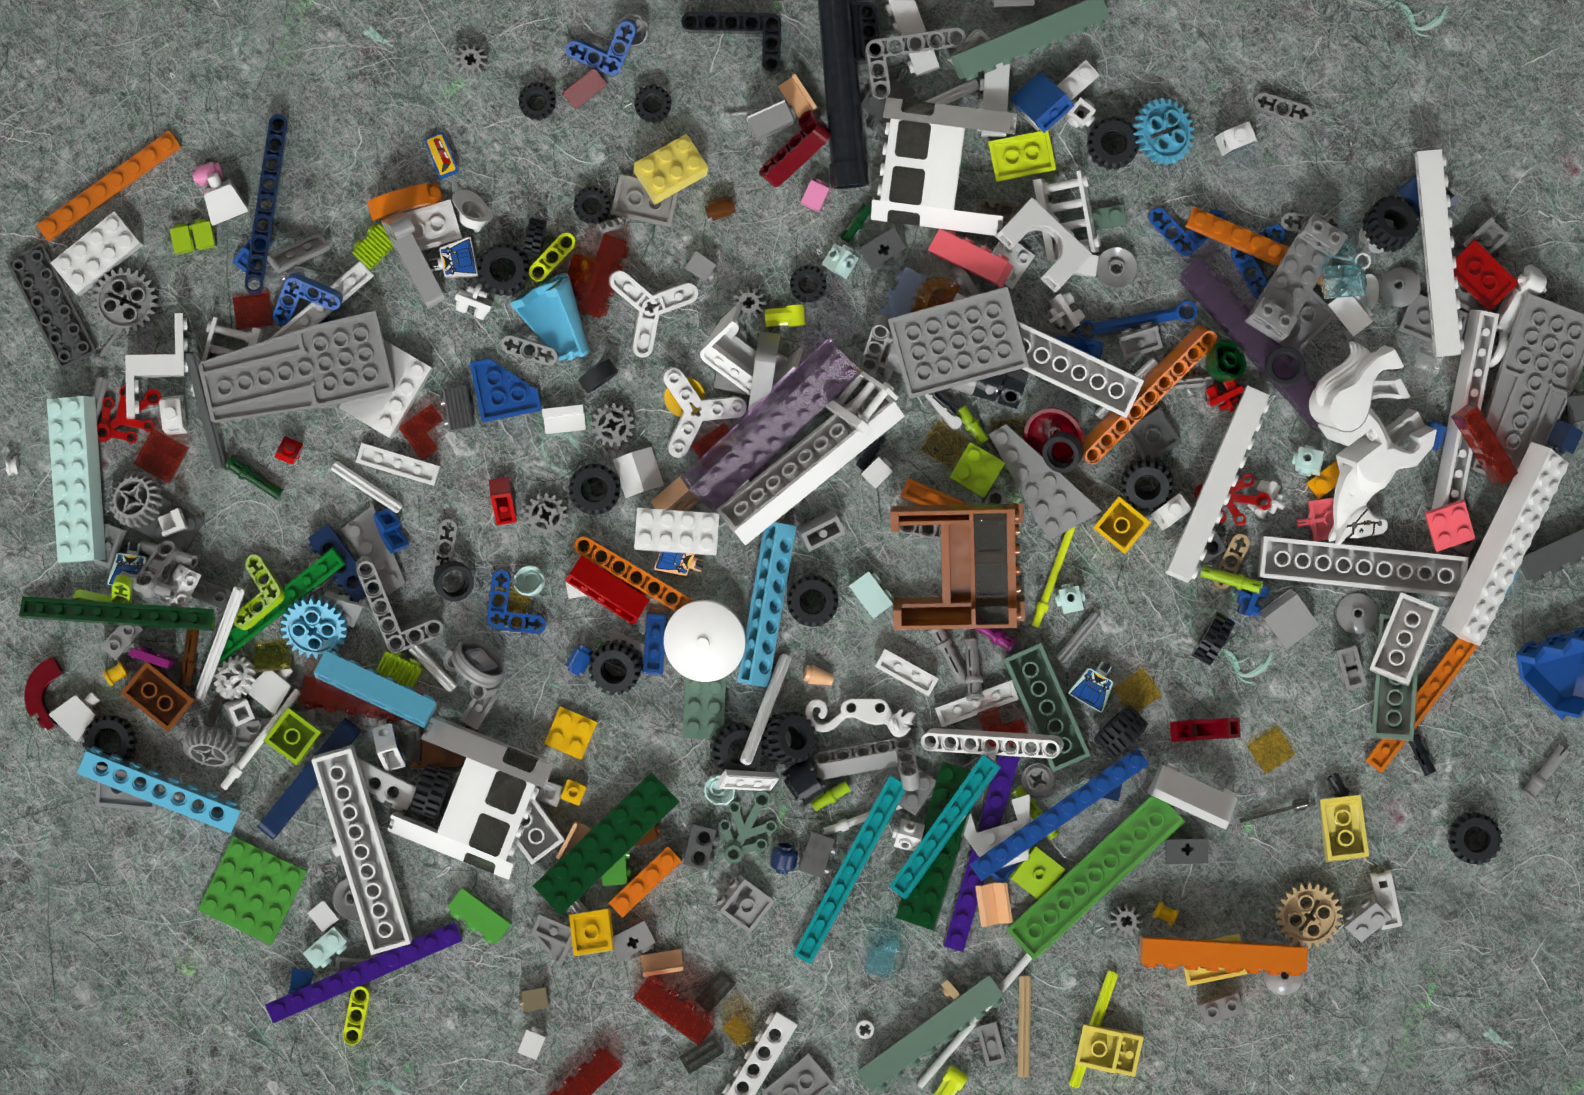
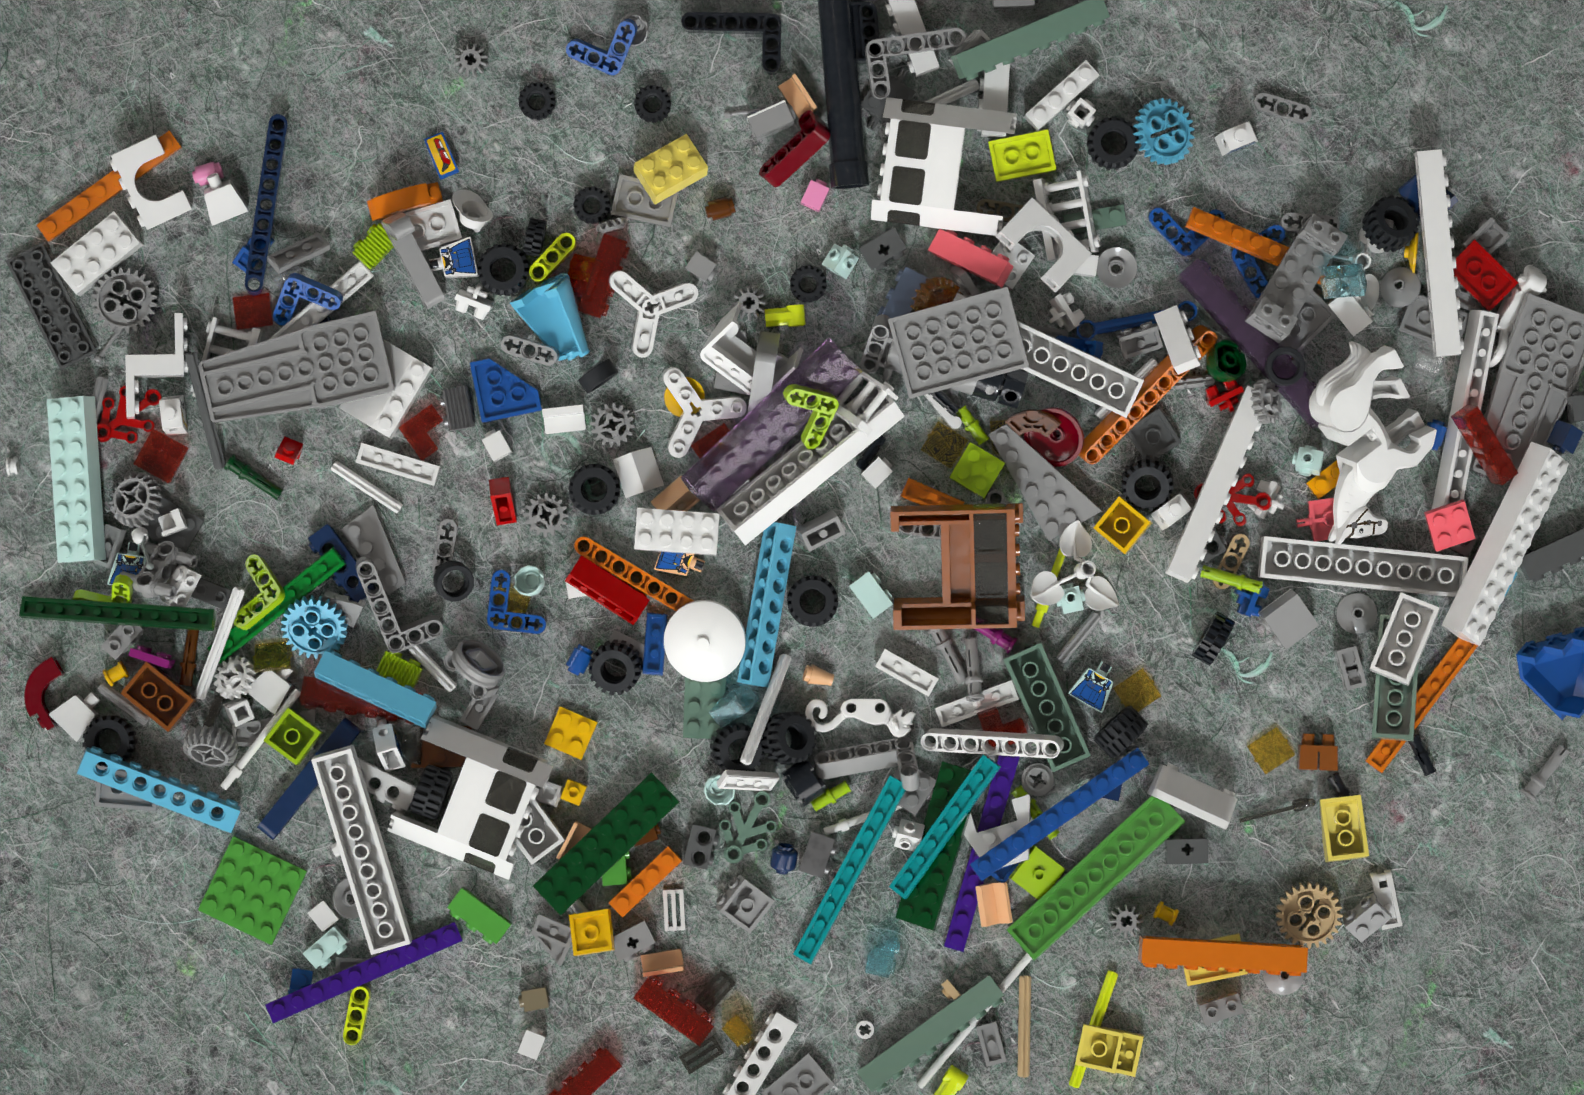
lime piece [170,219,217,255] -> none
blue slope [373,508,410,554] -> none
slope [562,68,607,110] -> none
dark green pin [839,203,872,243] -> none
blue panel [1010,72,1074,133] -> none
black tyre [1042,432,1084,473] -> none
dark red arch [1170,717,1241,742] -> none
black tyre [1448,812,1503,865] -> none
none -> light grey axle [97,682,150,726]
none -> white arch [109,134,192,230]
none -> hinge [131,527,154,570]
none -> white brick [482,429,513,462]
none -> white tile [663,889,685,931]
none -> clear light blue slope [709,684,759,727]
none -> lime beam [783,384,839,449]
none -> reddish brown tile [1005,409,1062,437]
none -> white plant [1031,520,1119,611]
none -> white brick [1154,305,1201,374]
none -> light grey gear [1250,379,1282,424]
none -> dark orange hips [1296,733,1338,771]
none -> yellow dish [1404,232,1419,273]

